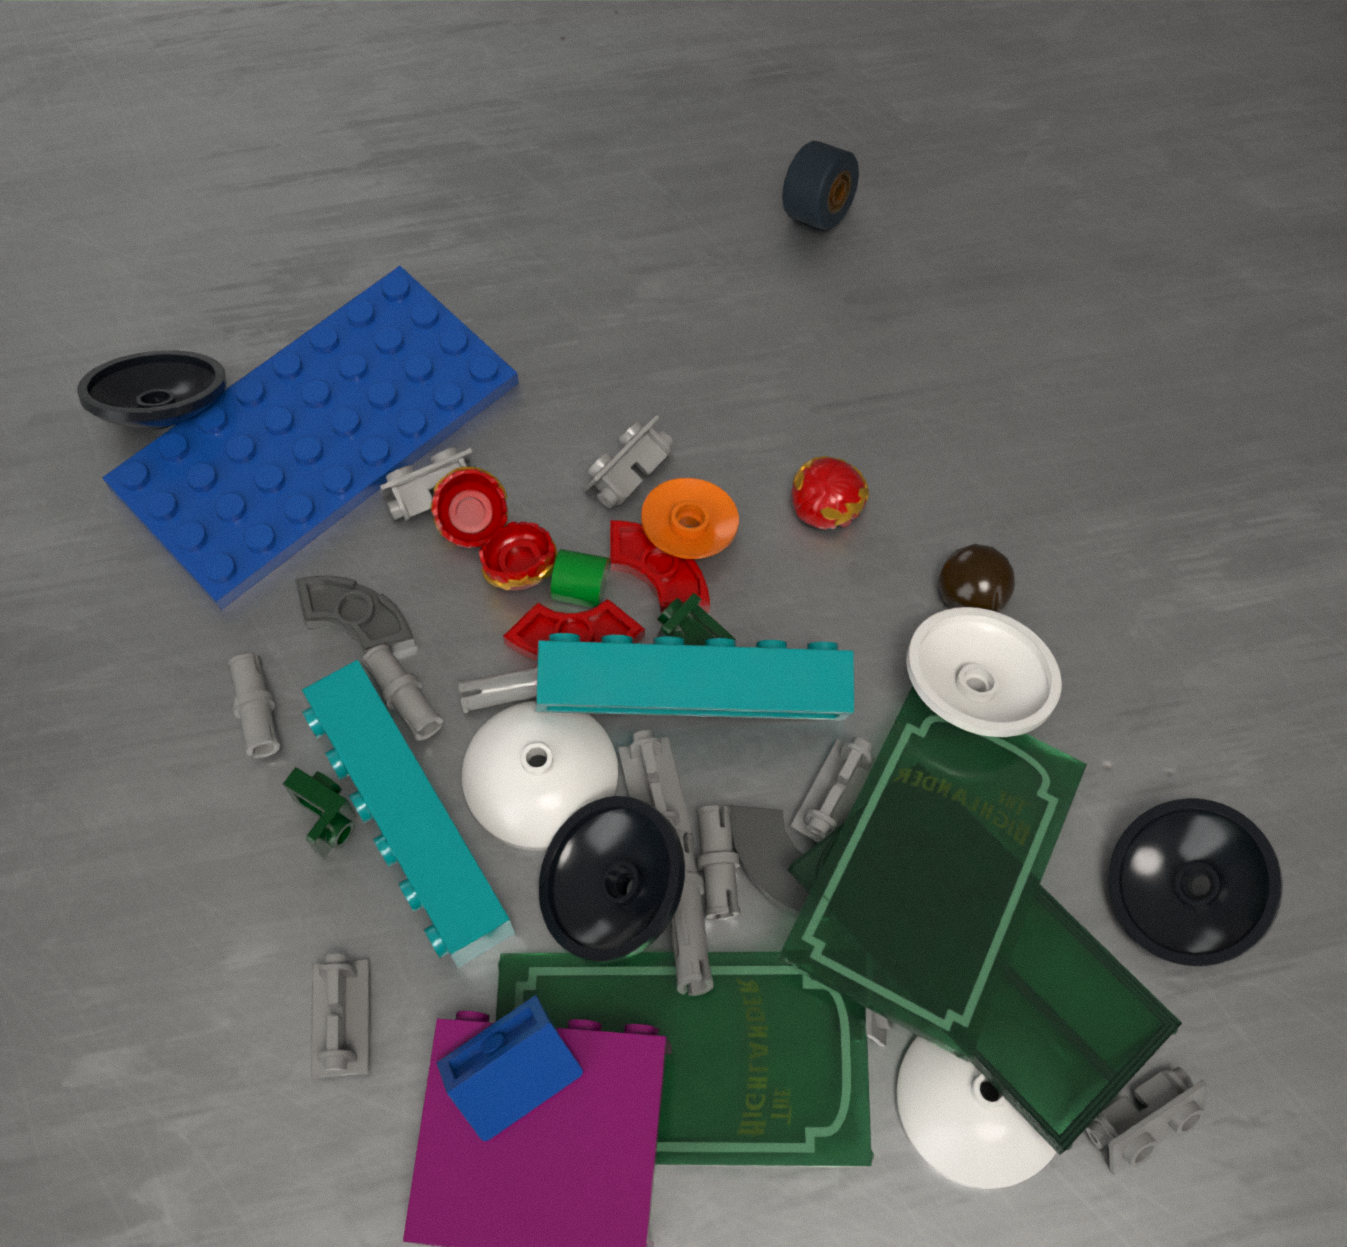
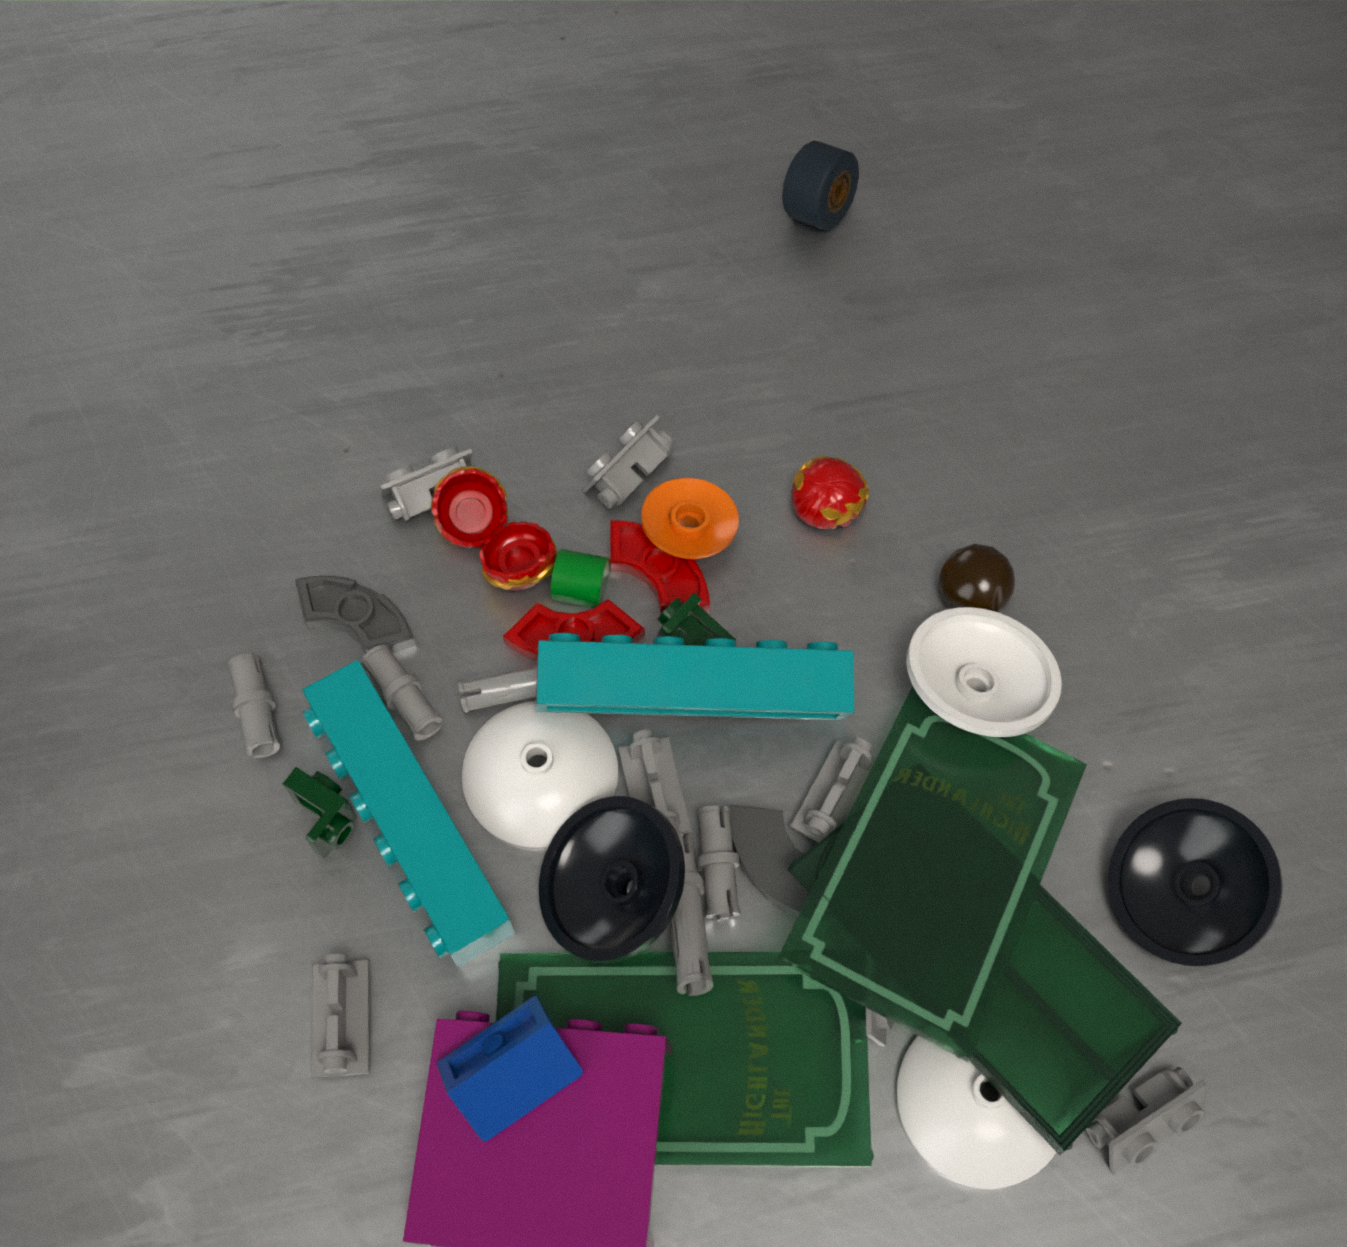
black dish [77,350,227,429] -> none
blue plate [102,266,519,611] -> none

